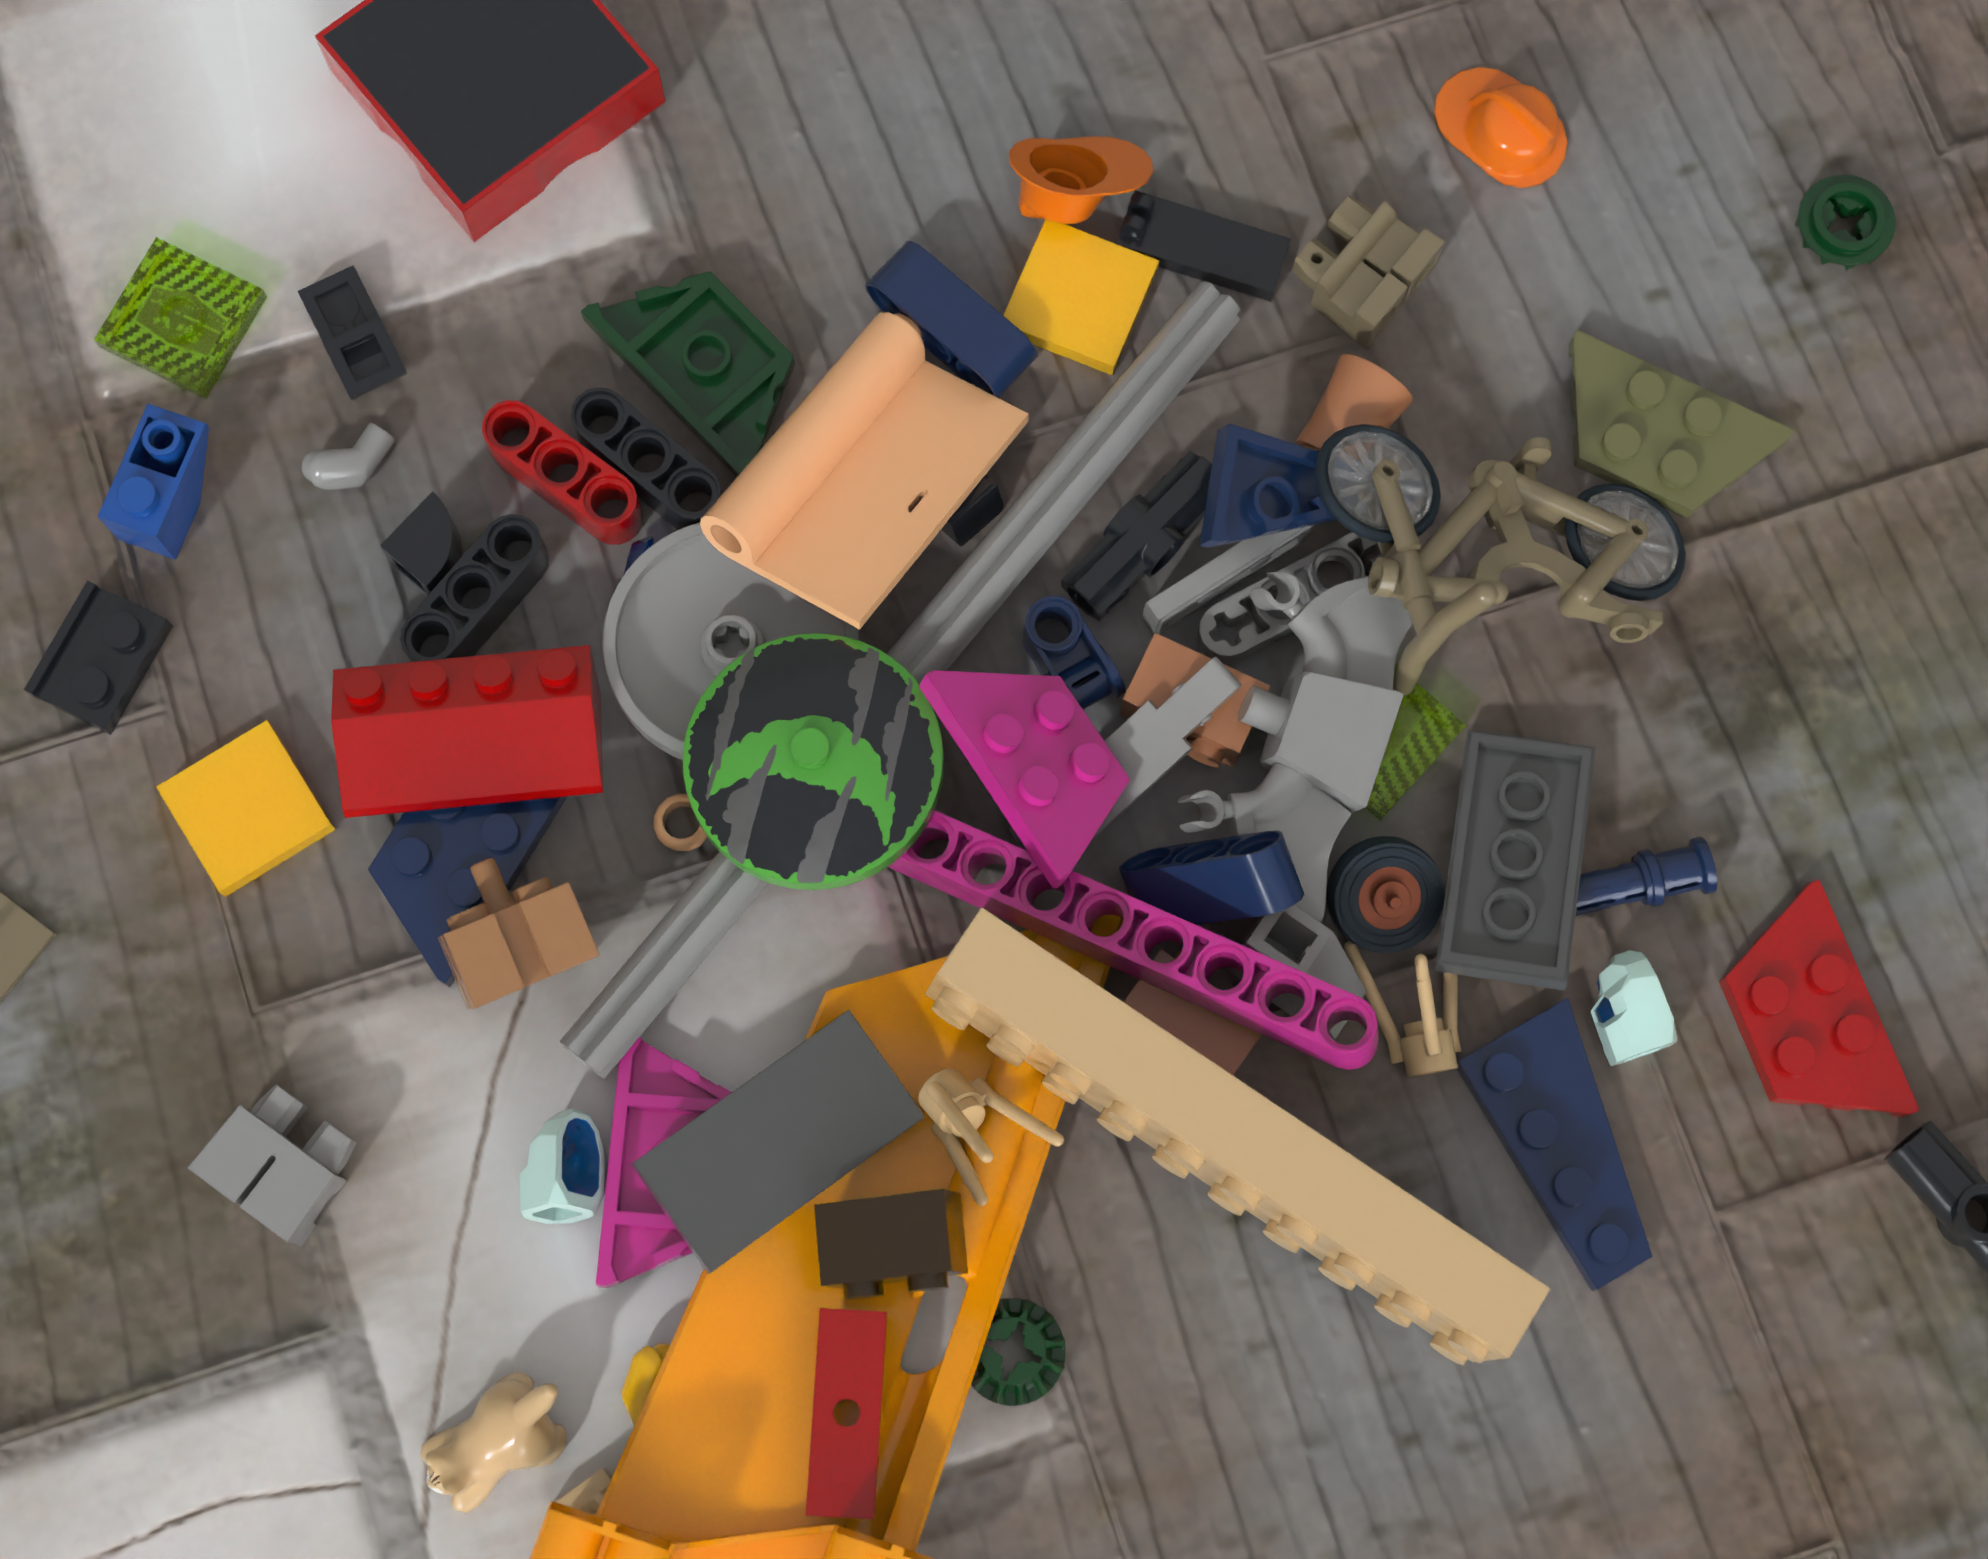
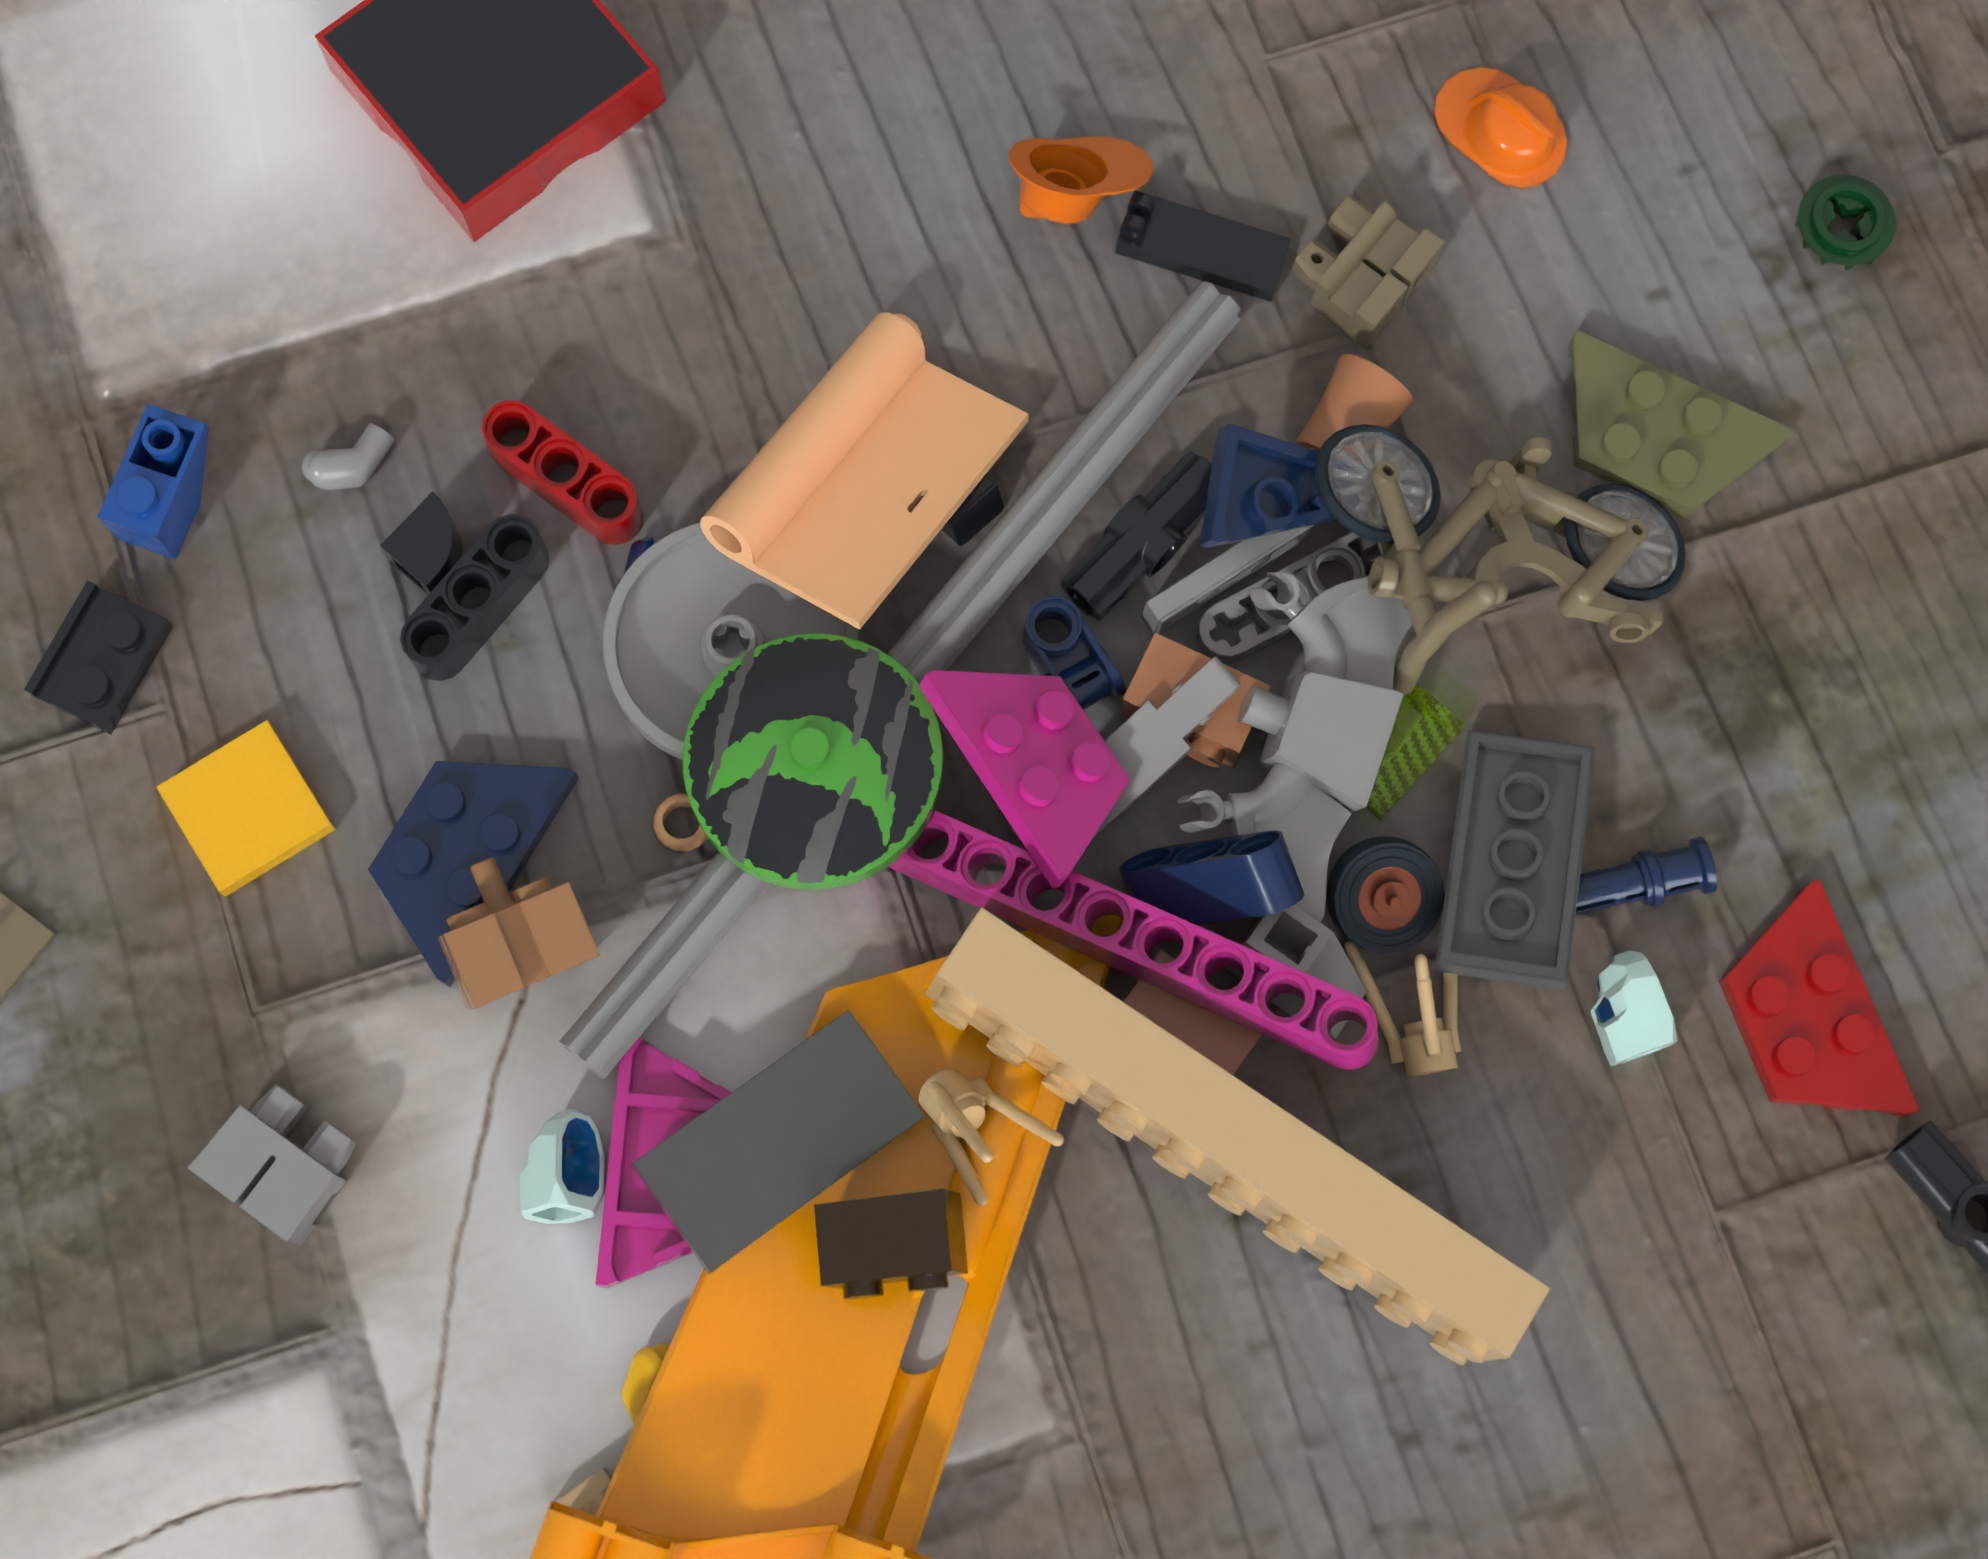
clear neon green tile [94,237,267,400] -> none
black slope [297,265,408,400] -> none
red slope [331,645,603,818] -> none
tan animal [421,1372,567,1513] -> none
black beam [571,387,722,530] -> none
dark green wing [581,271,795,477] -> none
red tile [805,1308,887,1520] -> none
dark blue beam [865,241,1038,398] -> none
dark green gear [971,1298,1065,1406] -> none
yellow tile [1003,219,1159,376] -> none
dark blue wing [1457,997,1653,1291] -> none

